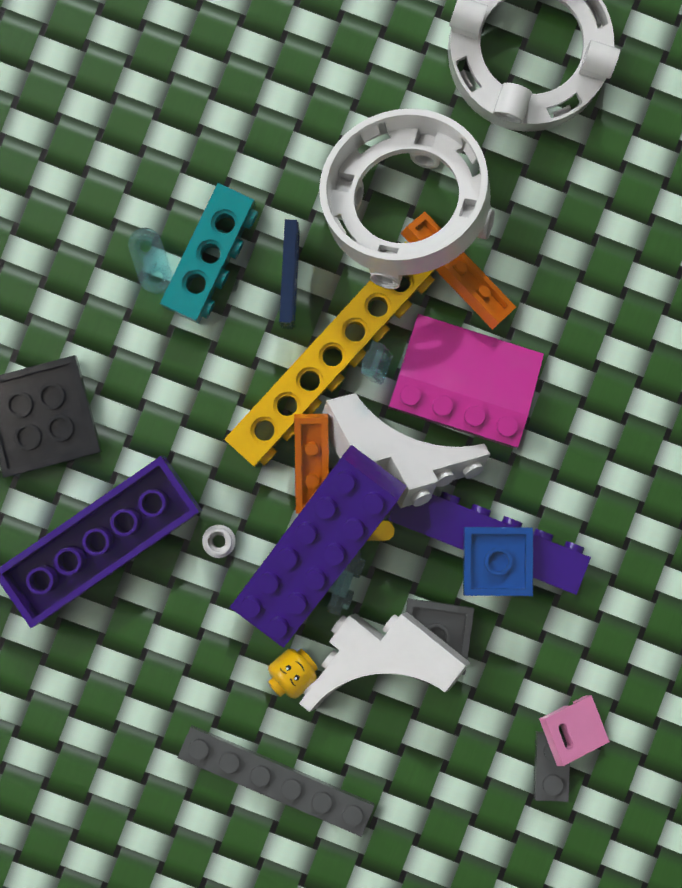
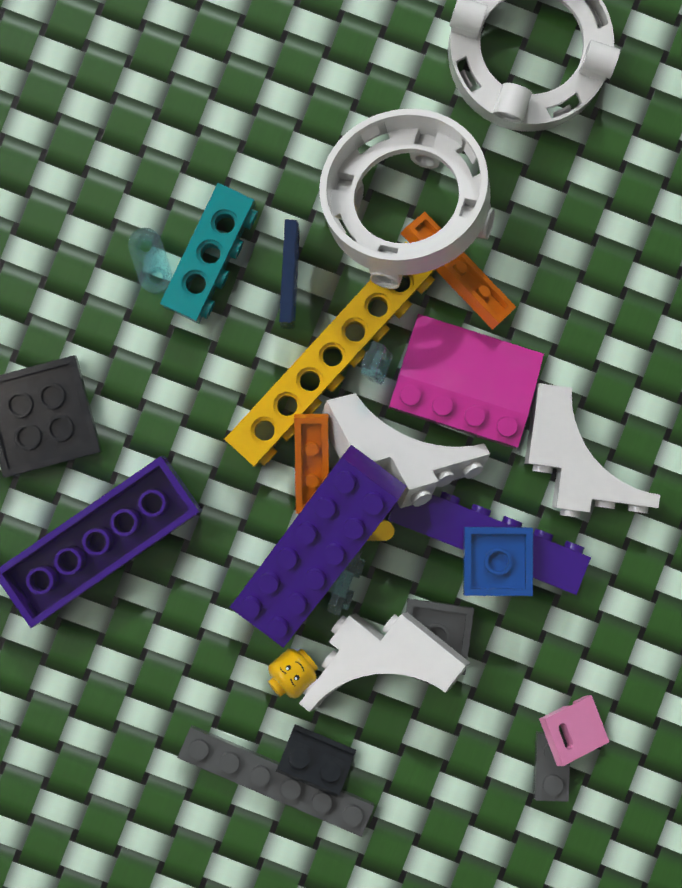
white plate [202,525,236,558] -> none
none -> black plate [276,724,356,797]
none -> white arch [524,383,660,518]

